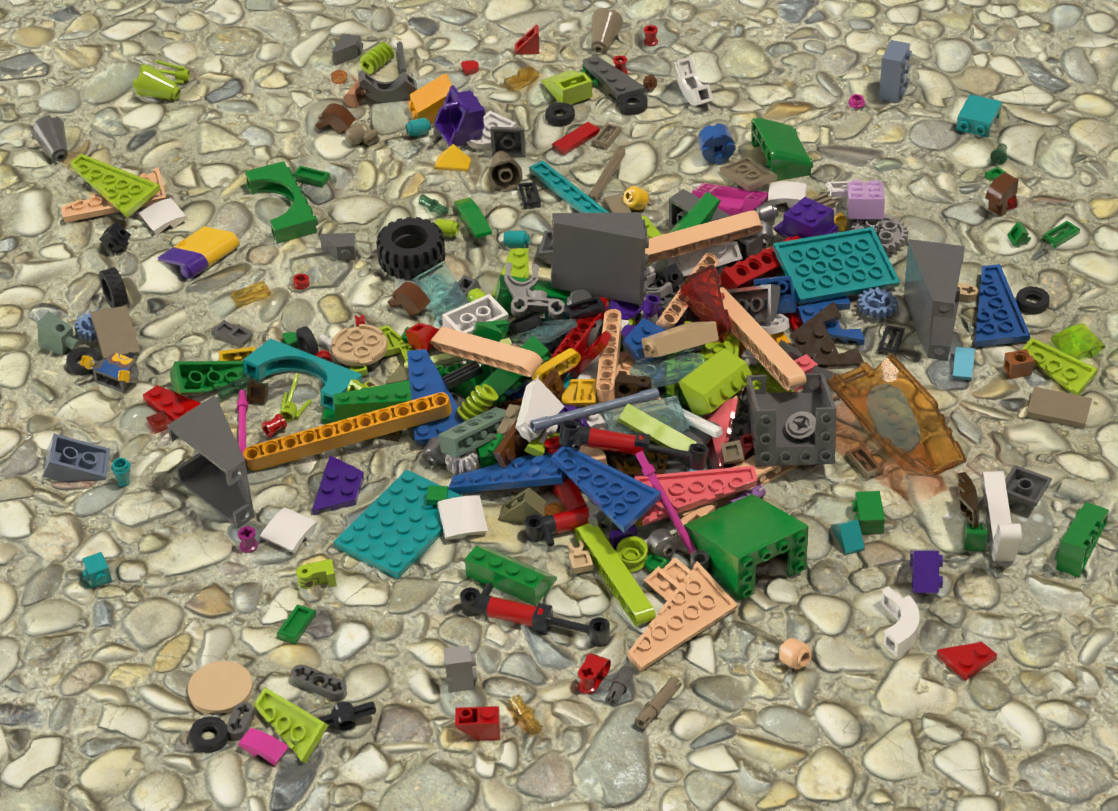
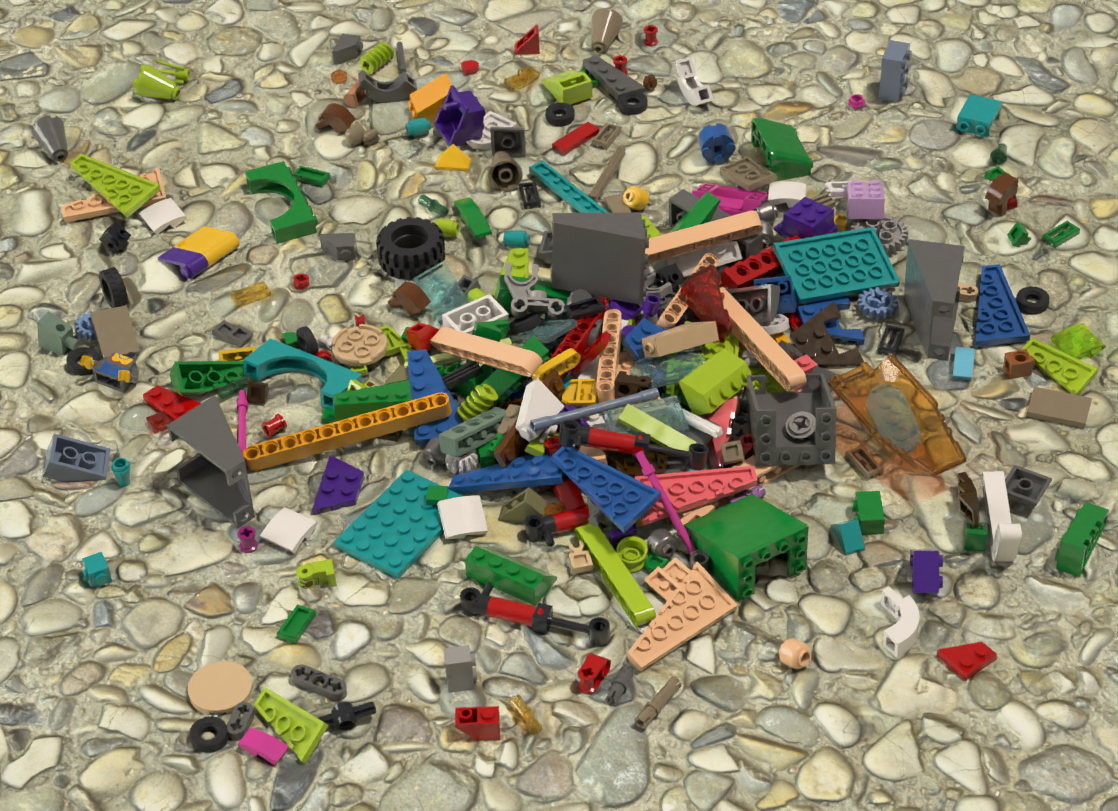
lime plant [279,373,312,422] -> none

